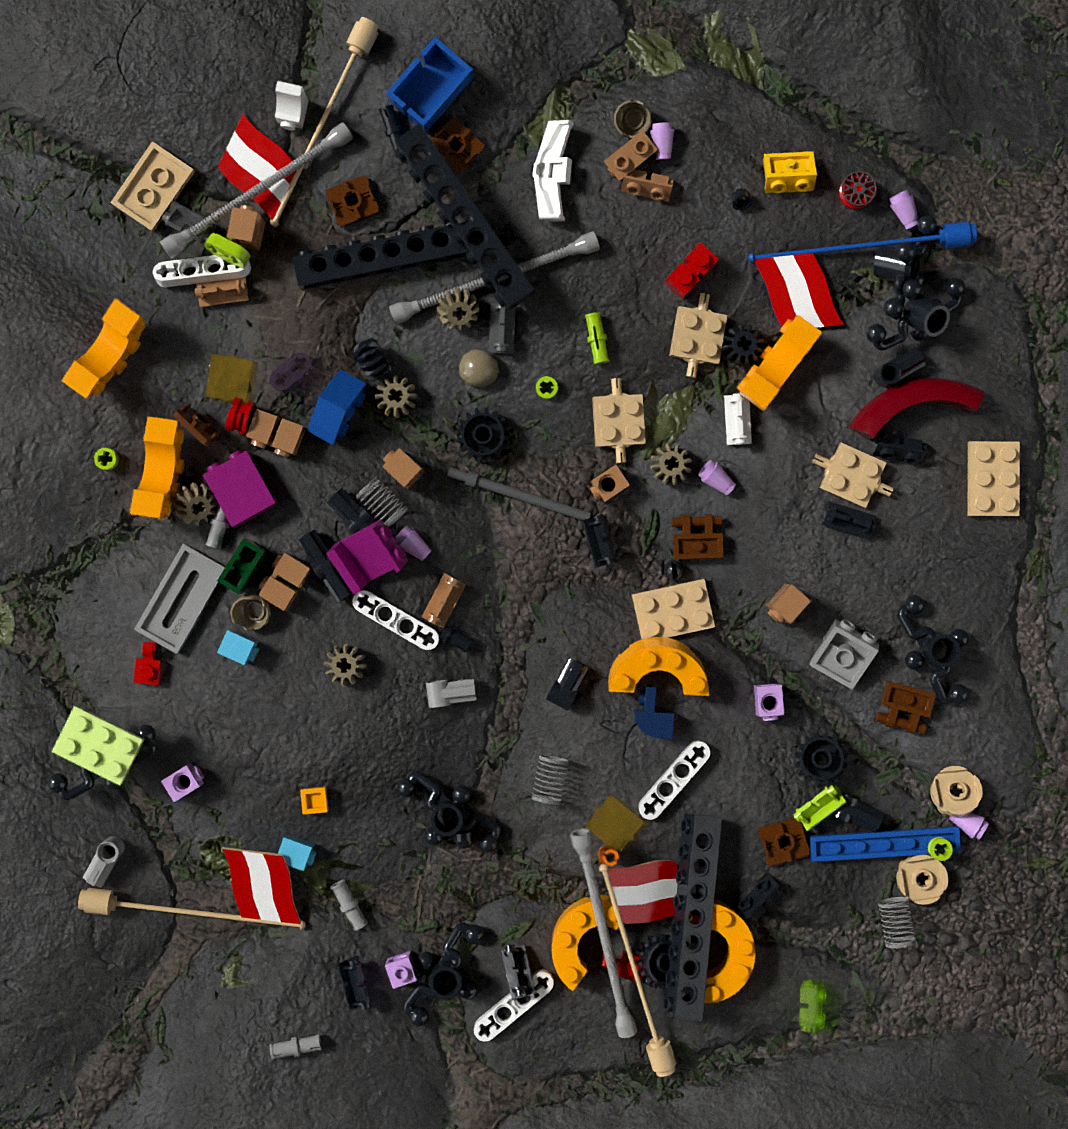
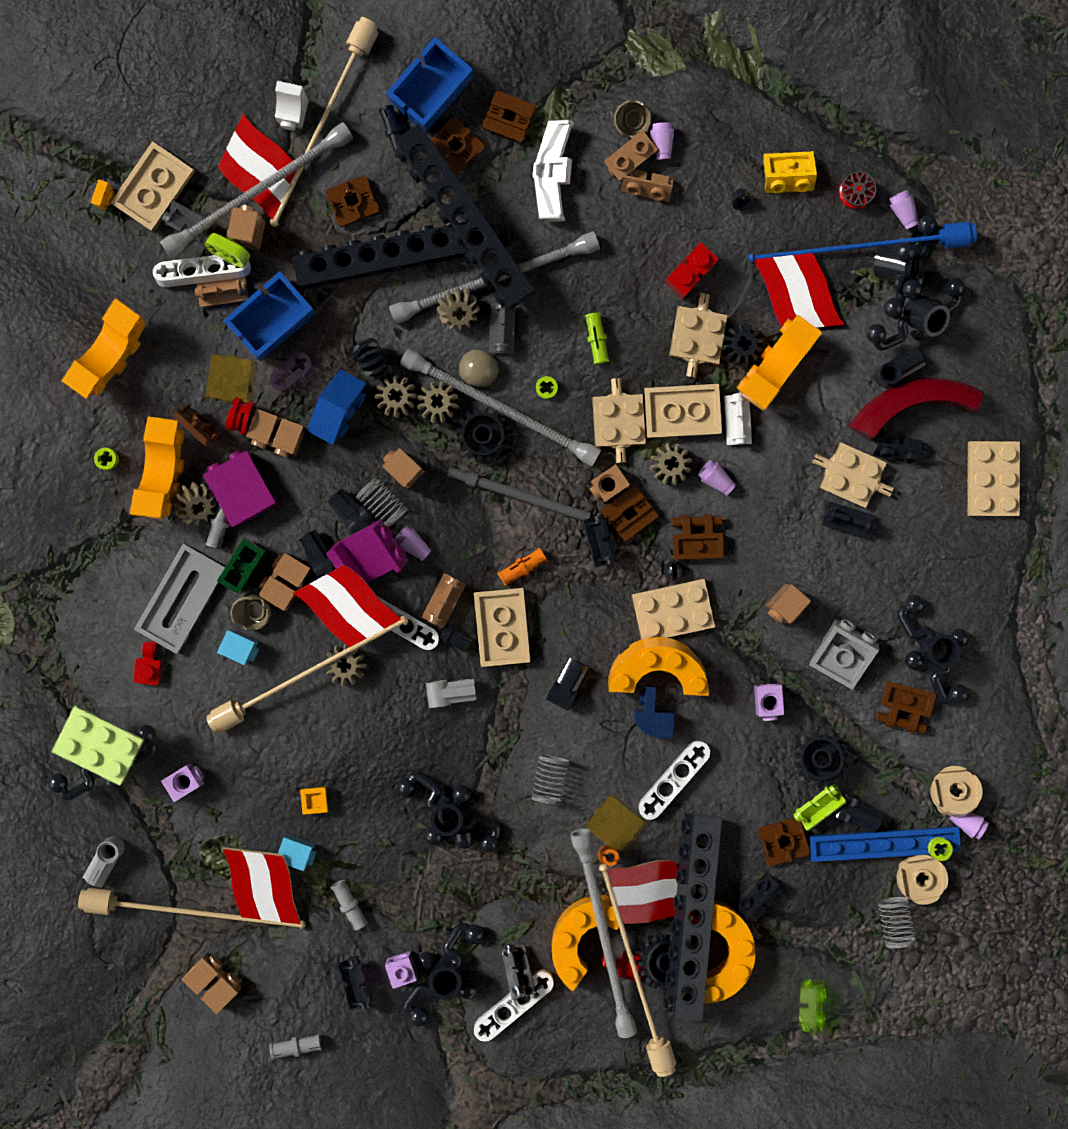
none -> light orange plate [90,179,115,211]
none -> medium nougat piece [181,953,242,1014]
none -> flag [207,565,408,733]
none -> blue piece [223,271,316,362]
none -> light grey hose [400,348,601,467]
none -> dark tan gear [417,381,459,423]
none -> tan plate [474,588,530,667]
none -> reddish brown piece [482,90,536,143]
none -> orange pin [498,548,548,586]
none -> reddish brown piece [601,485,659,542]
none -> tan plate [644,384,722,438]

